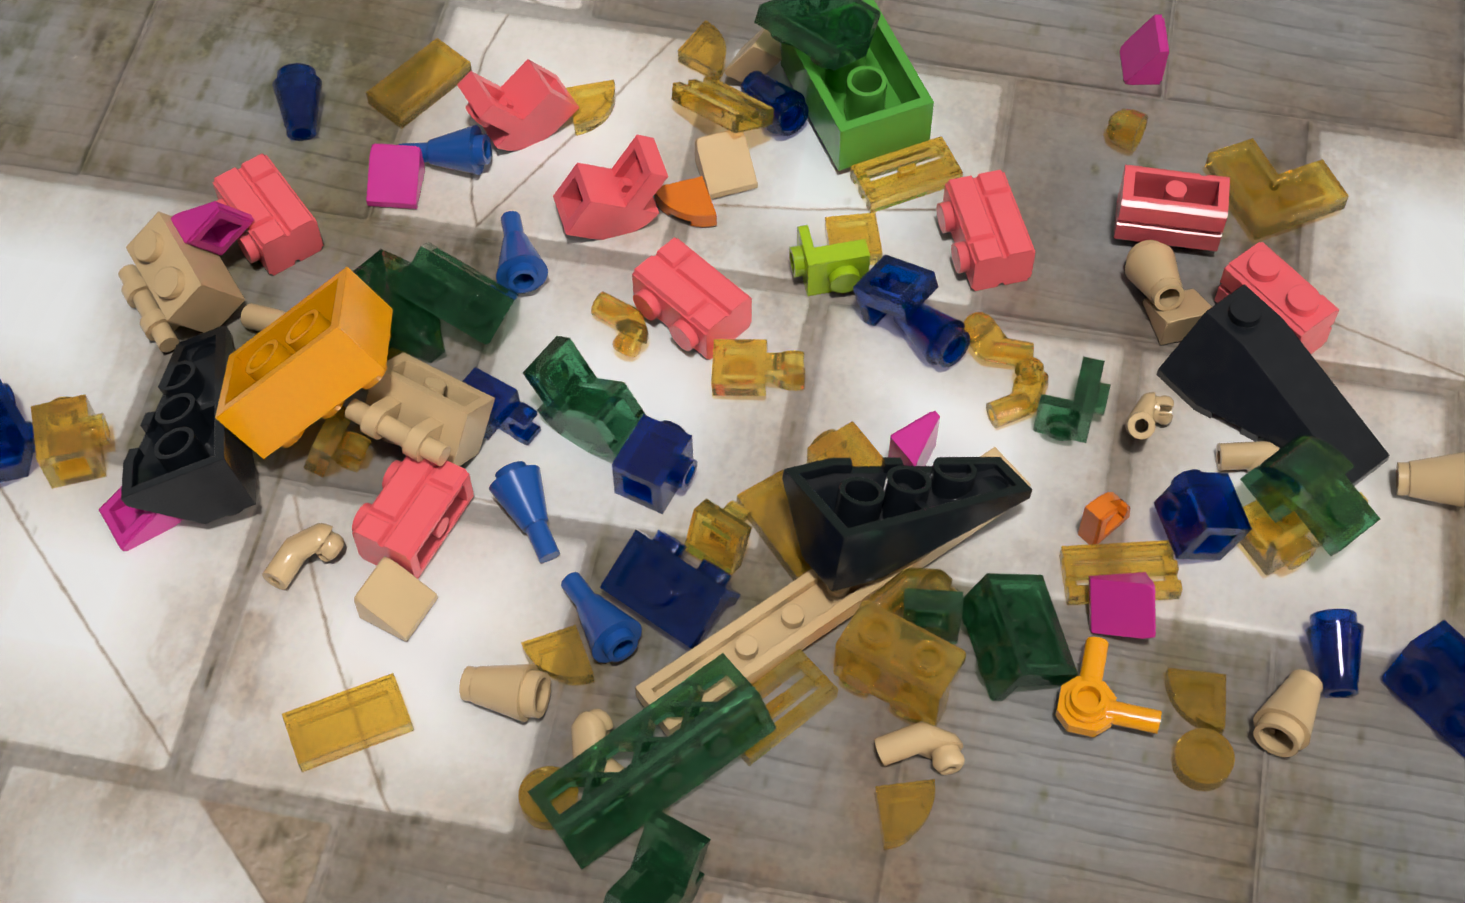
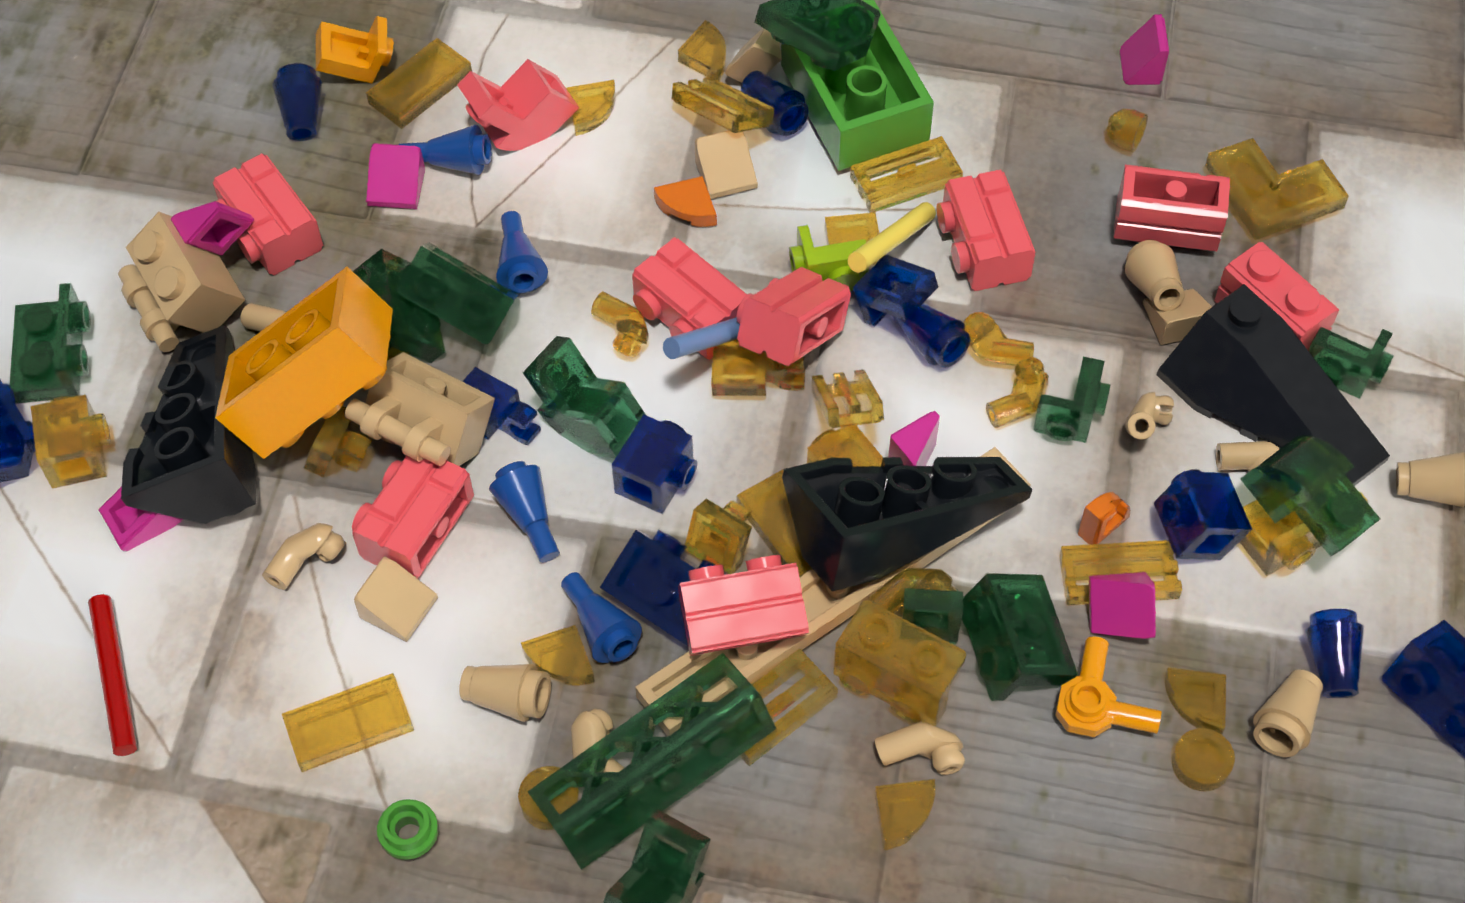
coral brick [553,135,668,240] -> none
none -> clear green bracket [9,283,91,404]
none -> red bar [88,594,137,756]
none -> light orange bracket [316,16,394,84]
none -> bright green plate [377,799,439,860]
none -> medium blue bar [663,317,740,359]
none -> coral brick [678,555,809,656]
none -> coral brick [736,267,851,366]
none -> clear yellow tile [812,369,884,429]
none -> light yellow bar [848,202,936,273]
none -> clear green bracket [1309,327,1394,399]

